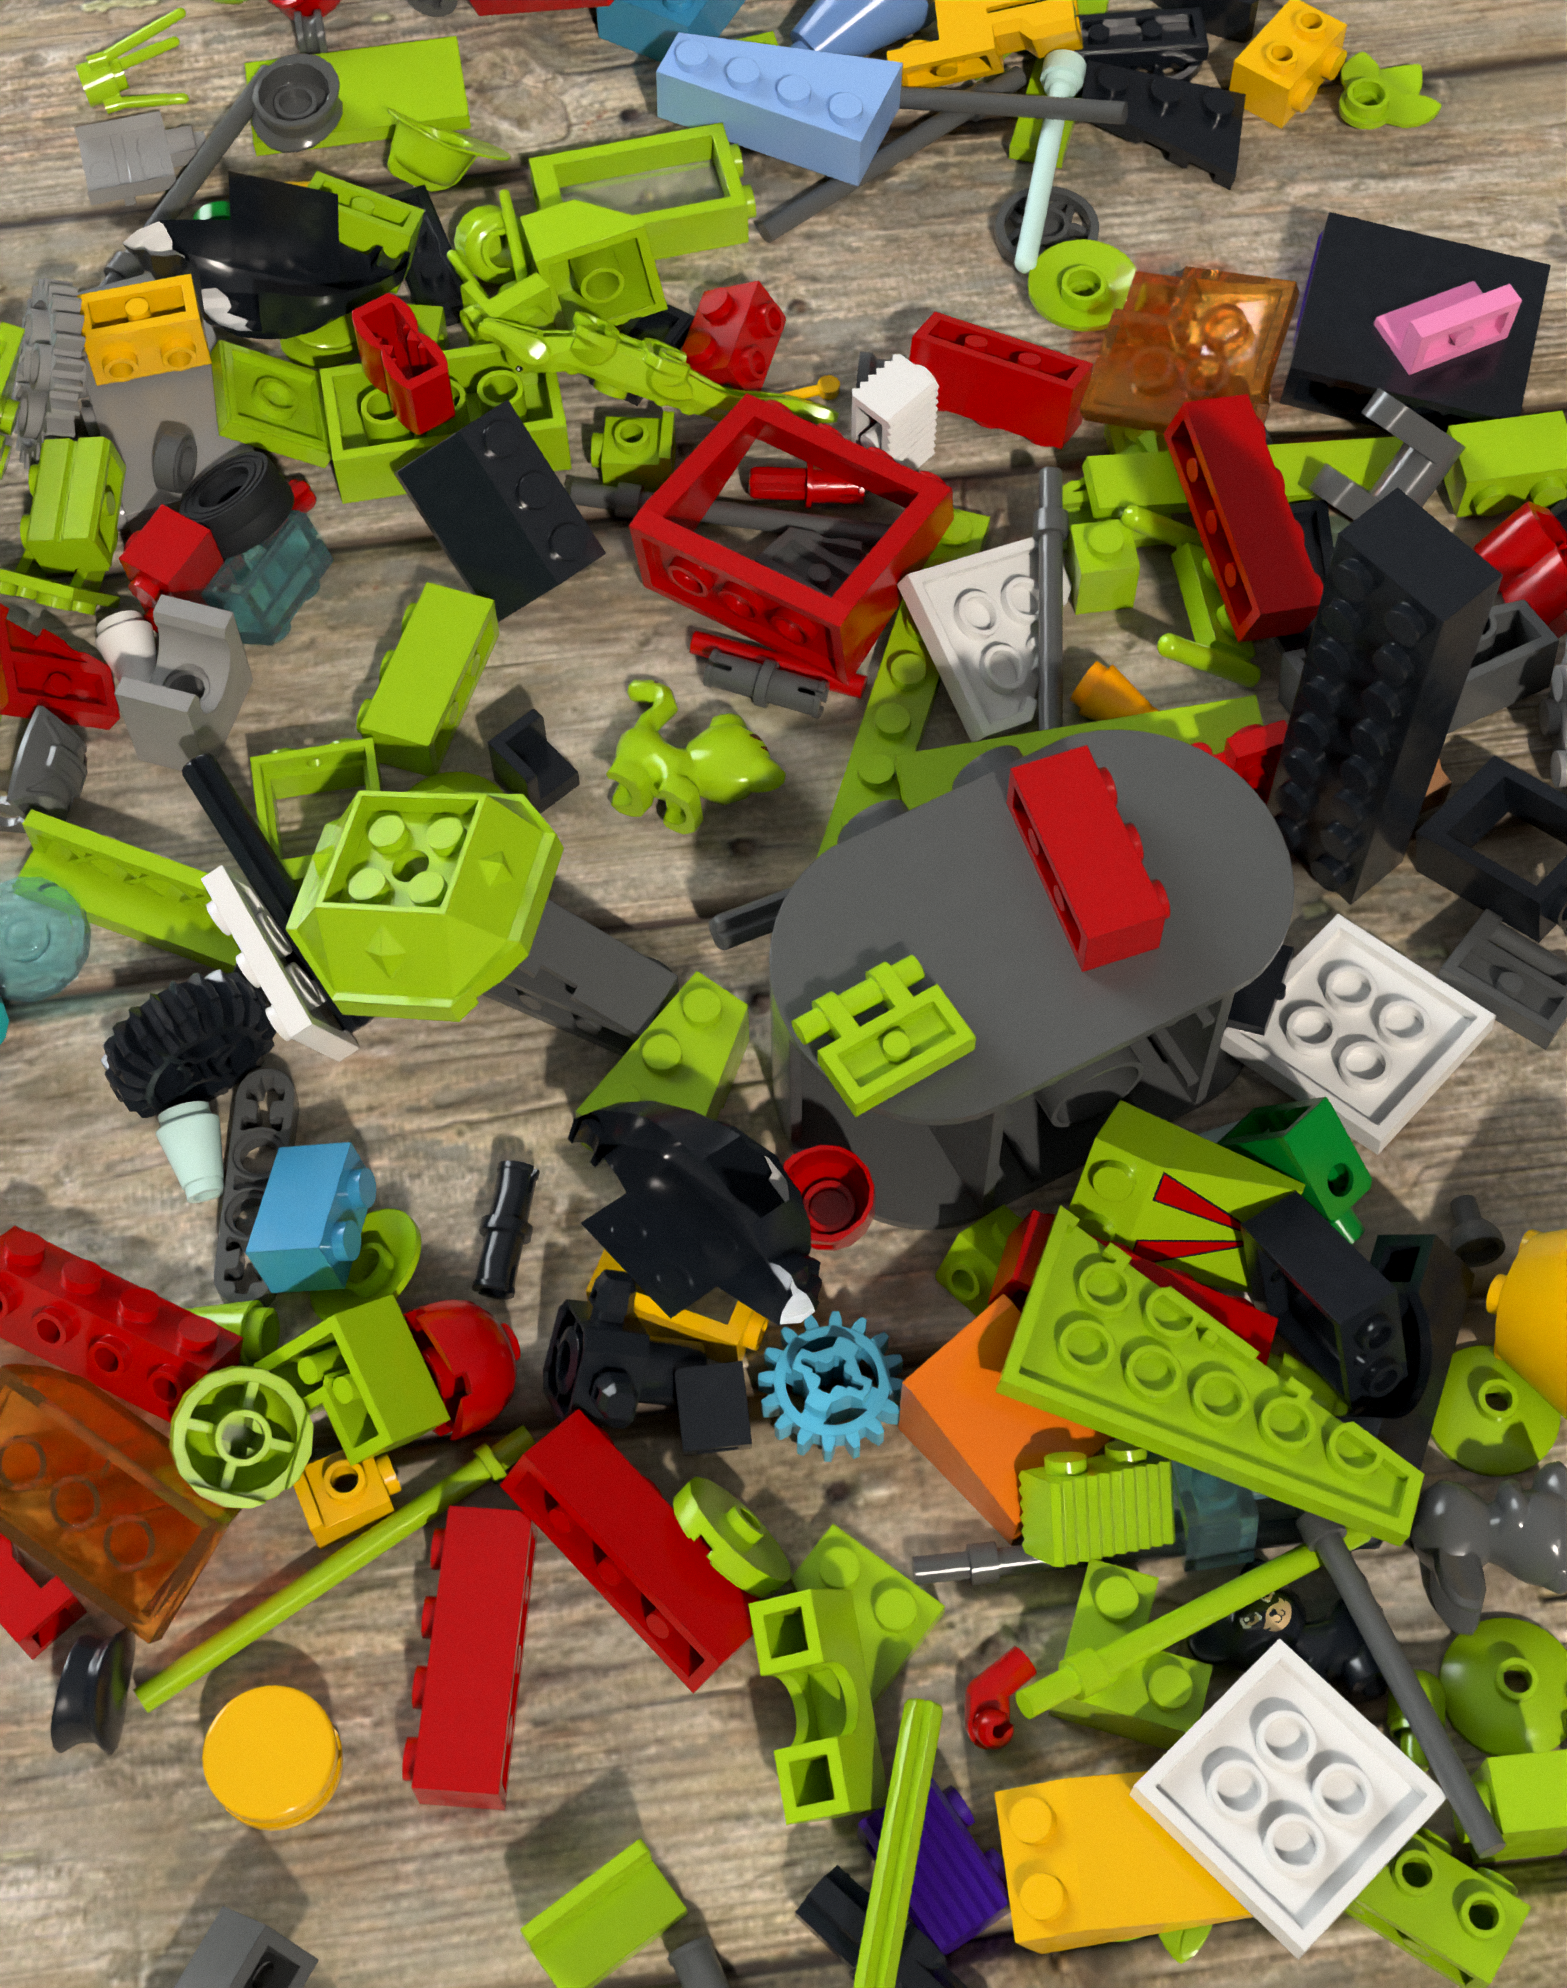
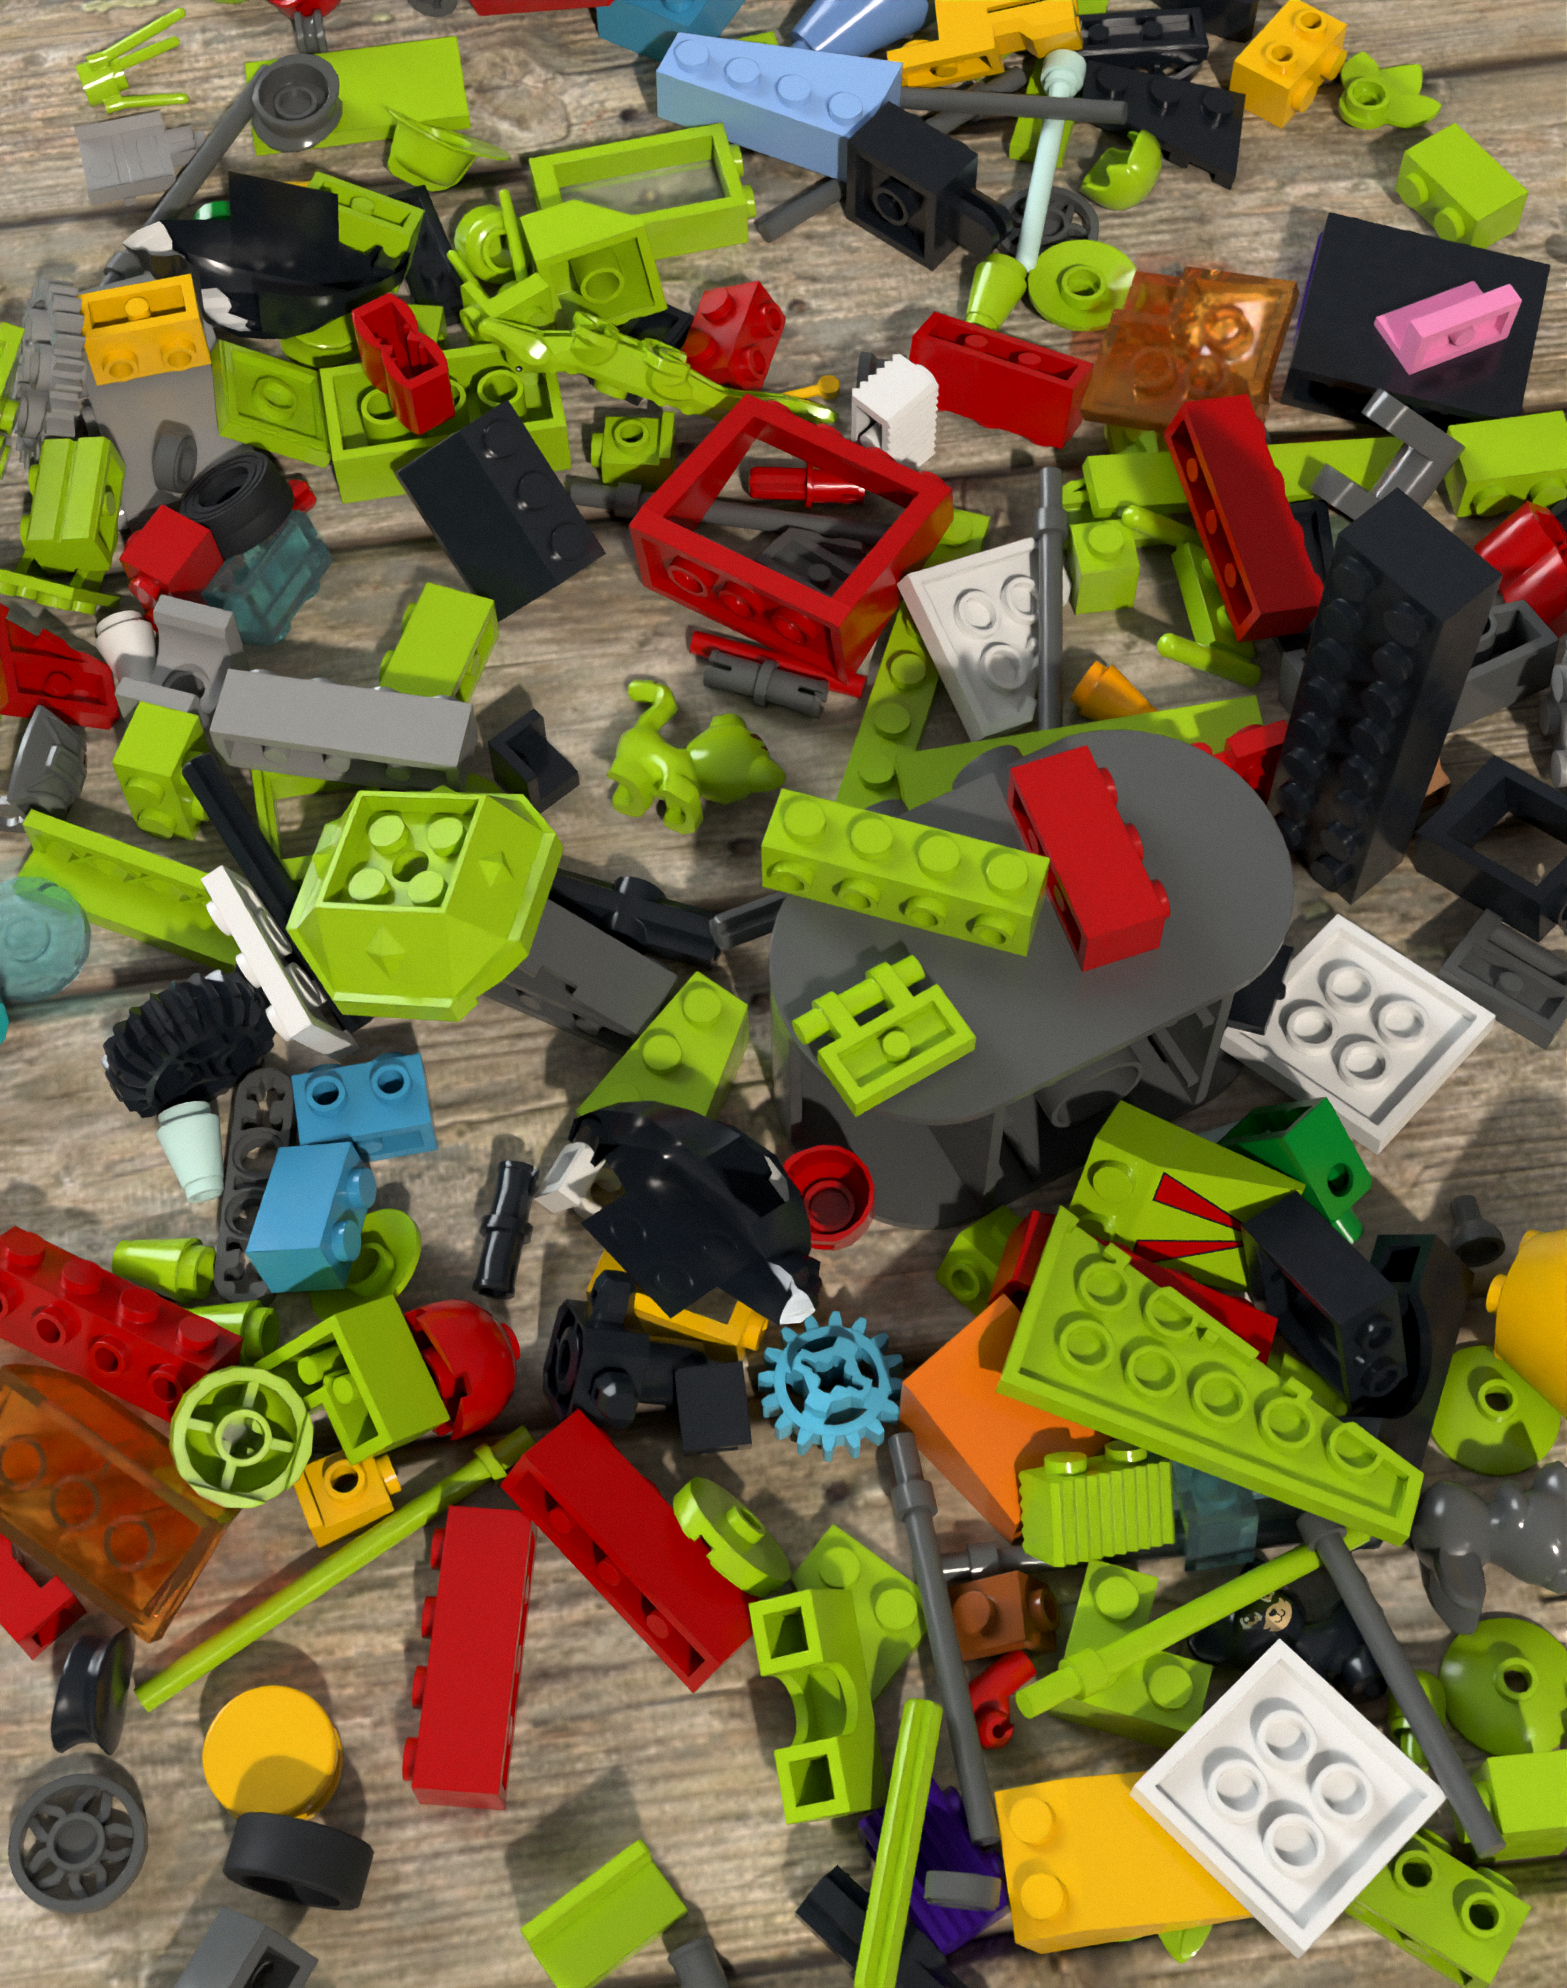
none -> dark grey wheel [8,1774,149,1915]
none -> lime brick [111,701,211,841]
none -> lime cone [112,1237,216,1304]
none -> light grey brick [209,669,478,792]
none -> black tyre [223,1812,374,1911]
none -> dark azure brick [291,1052,439,1163]
none -> white tile [533,1142,622,1219]
none -> black piece [548,868,722,971]
none -> lime brick [761,788,1050,957]
none -> black brick [846,101,1013,272]
none -> dark grey bar [888,1432,1001,1846]
none -> dark grey tile [924,1871,1001,1911]
none -> dark orange bracket [947,1570,1060,1662]
none -> lime cone [965,253,1028,332]
none -> lime hair [1079,129,1162,211]
none -> lime brick [1395,122,1529,249]

